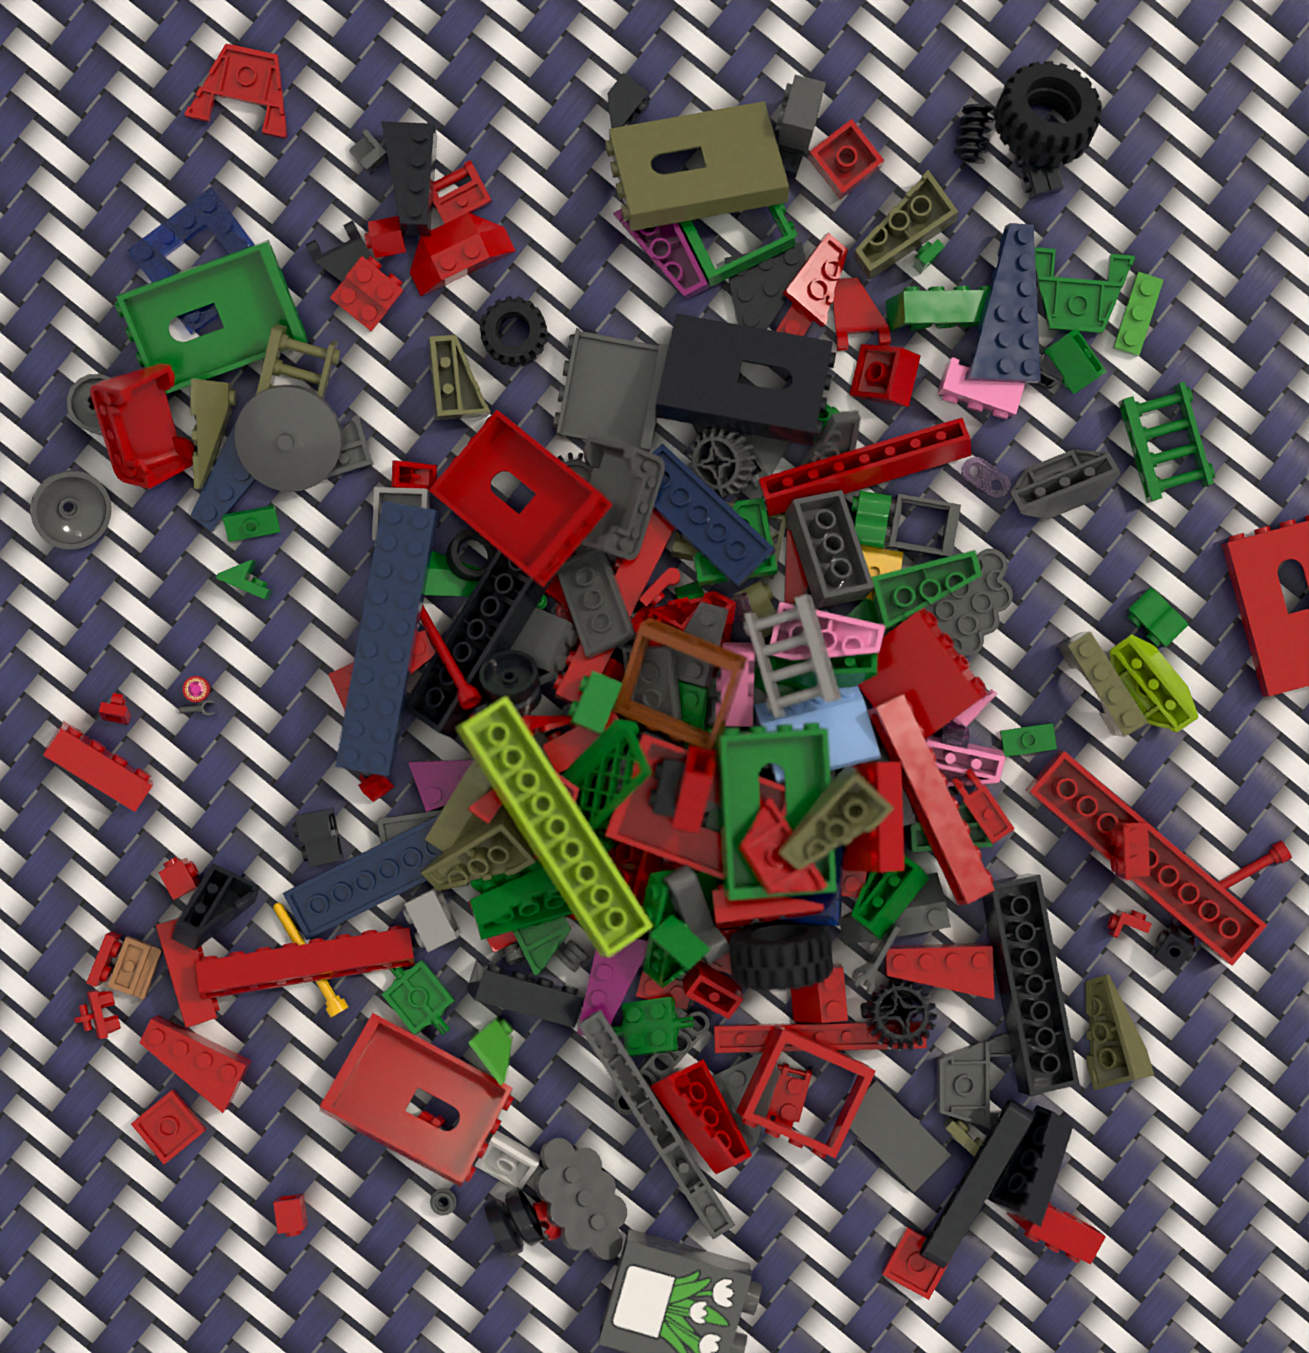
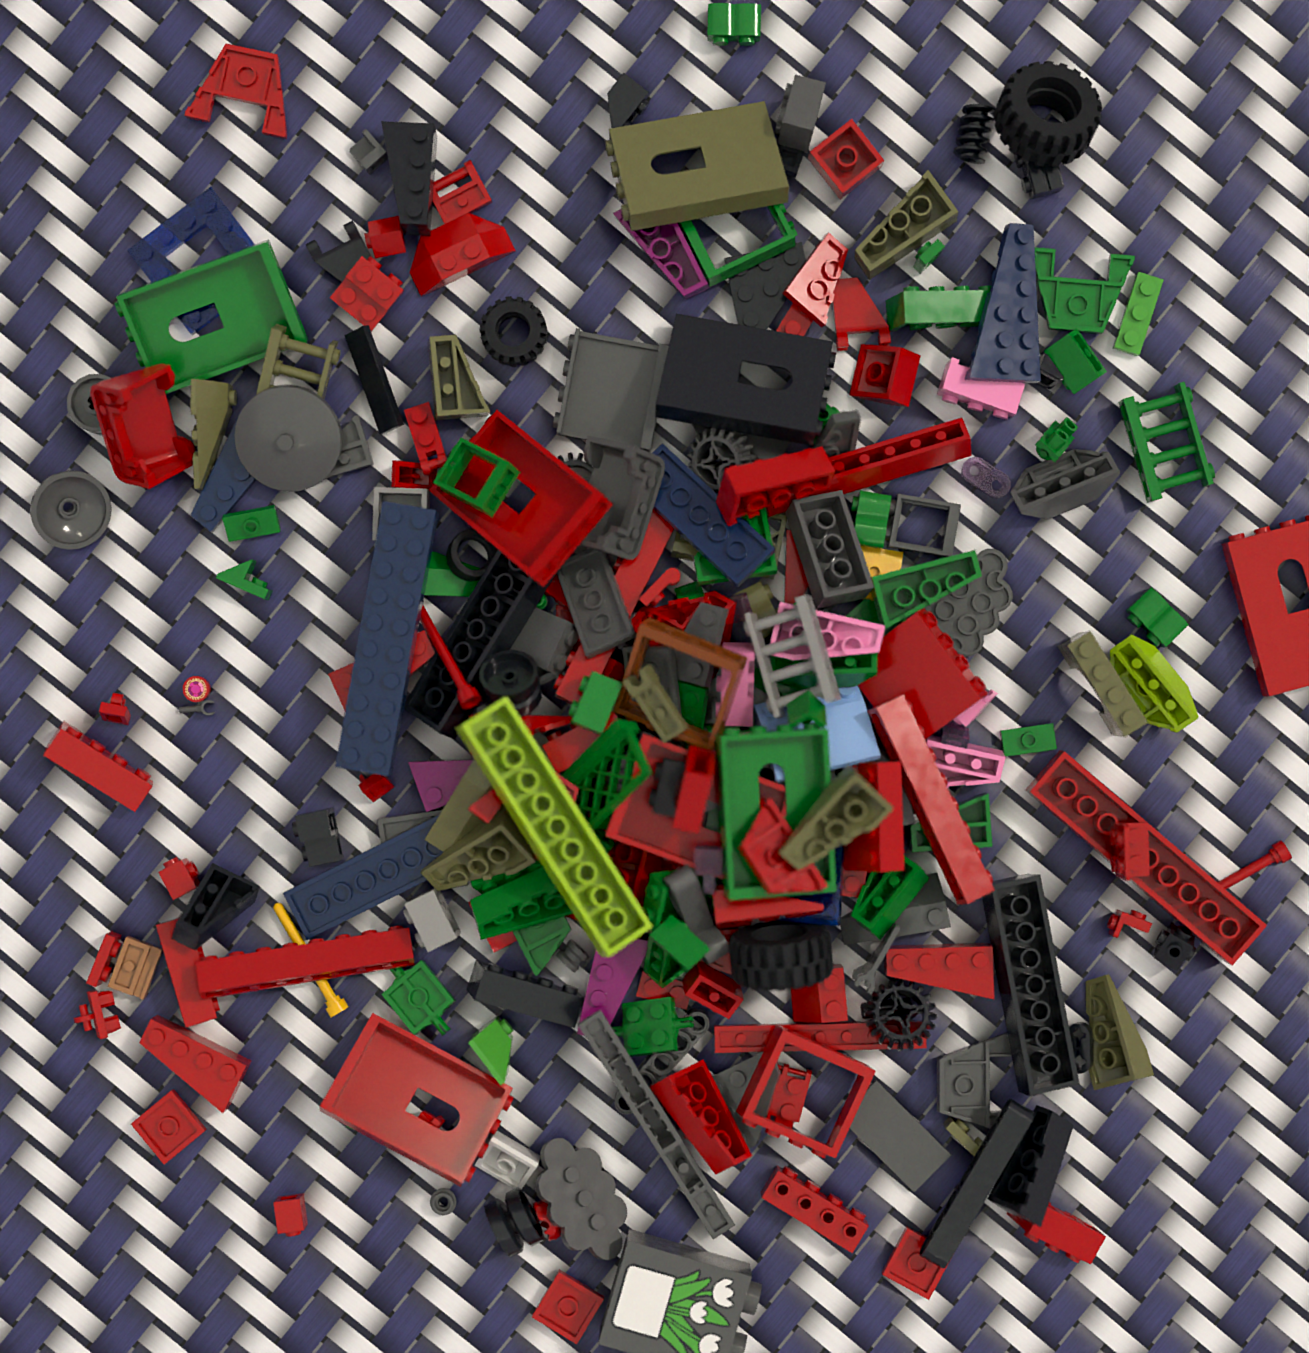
dark grey plate [501,943,526,966] -> none
red hinge [951,768,1015,844] -> none
none -> black tile [344,325,404,434]
none -> red plate [404,402,447,476]
none -> green window [433,438,520,517]
none -> red plate [532,1269,604,1344]
none -> olive plate [623,665,689,743]
none -> plate [695,846,723,894]
none -> green brick [707,3,761,46]
none -> red wedge [716,446,835,527]
none -> red brick [761,1166,869,1253]
none -> green panel [787,690,827,728]
none -> green hips [1035,417,1078,463]
none -> black beam [1069,1022,1093,1074]

